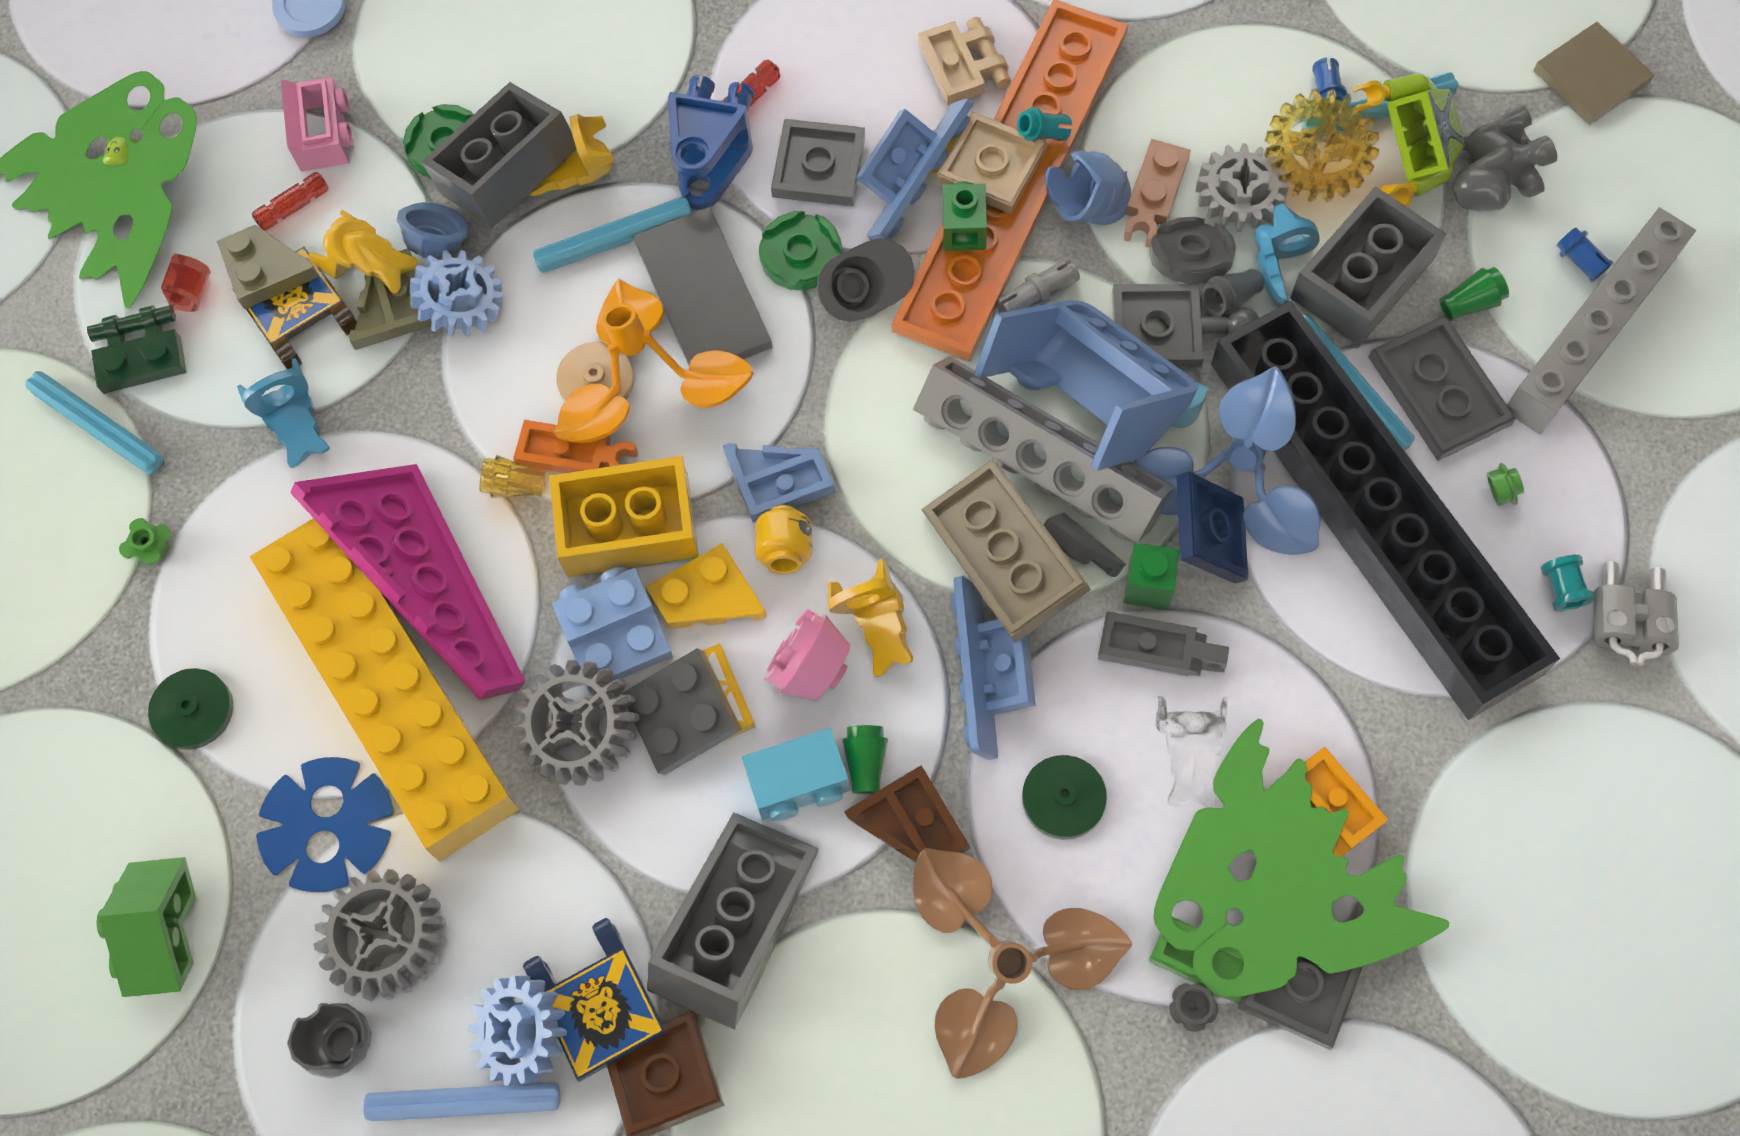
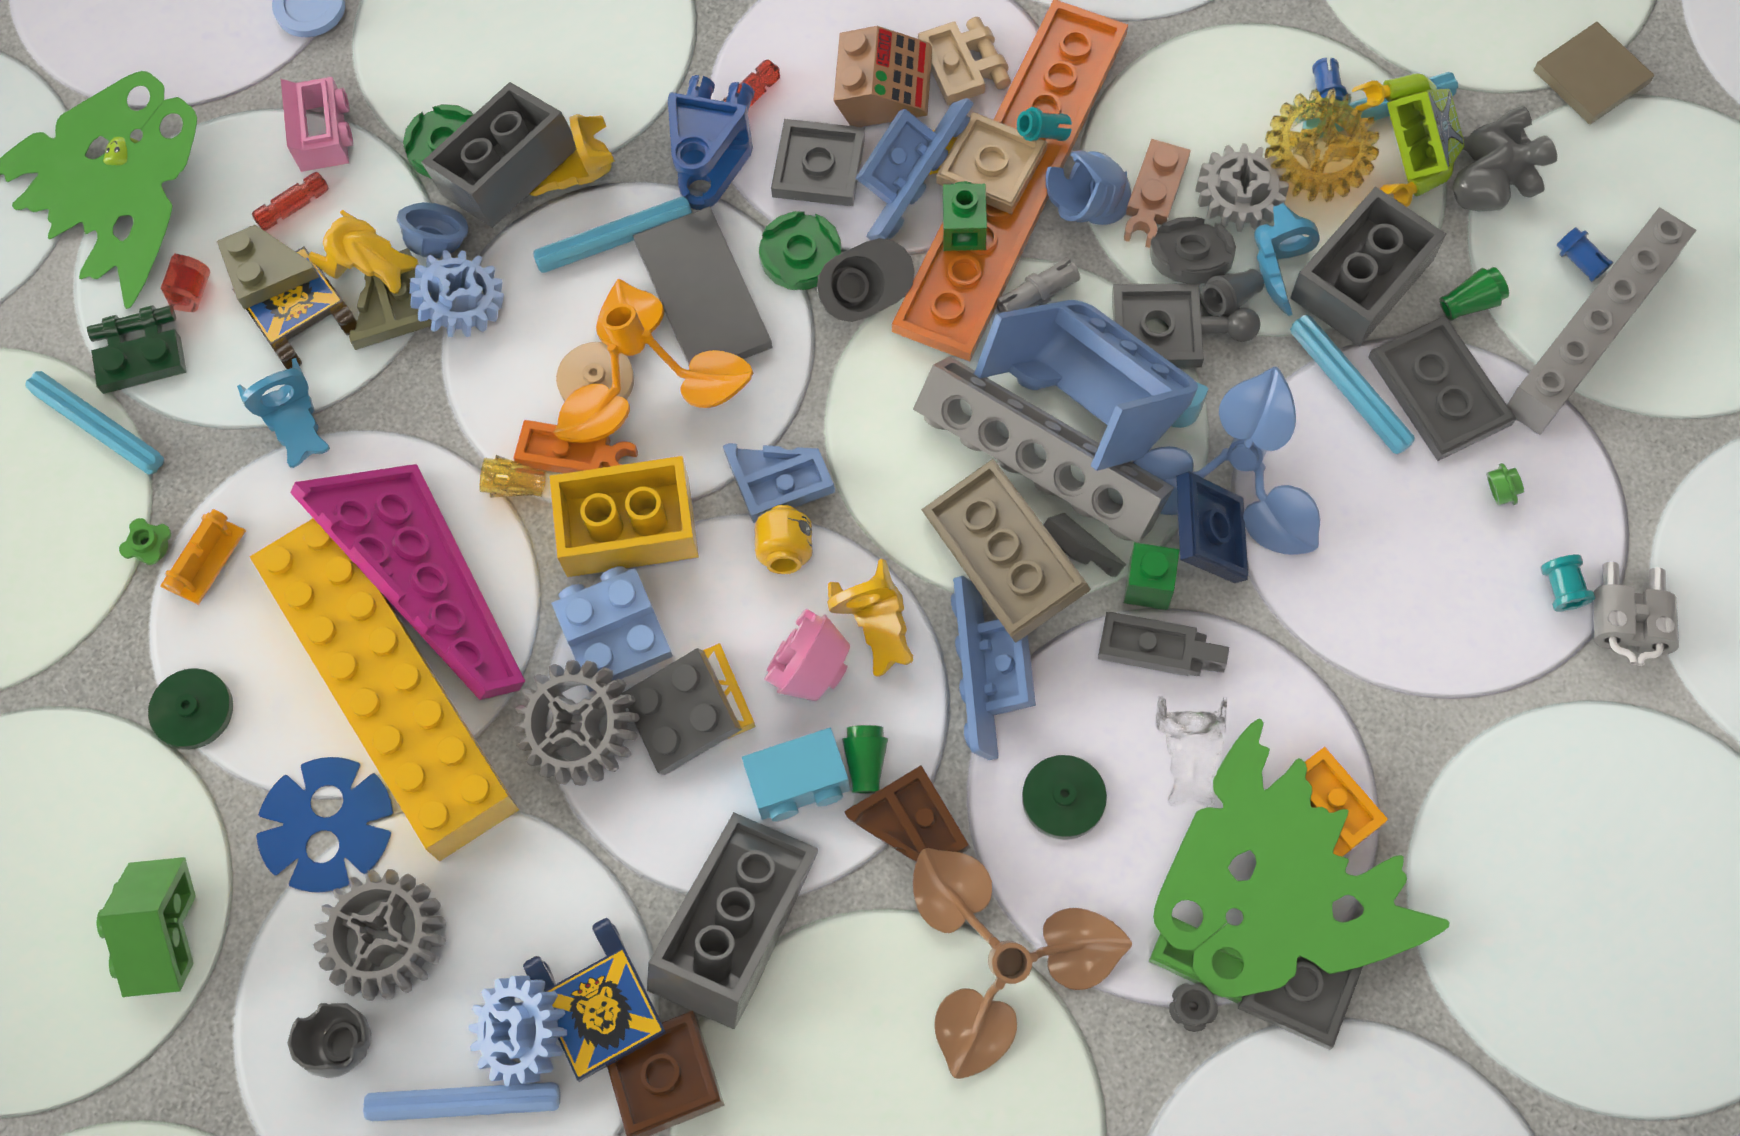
yellow wing [645,543,767,629] -> none
black brick [1211,301,1560,721] -> none
none -> light orange hinge [160,509,246,605]
none -> medium nougat slope [833,26,932,127]

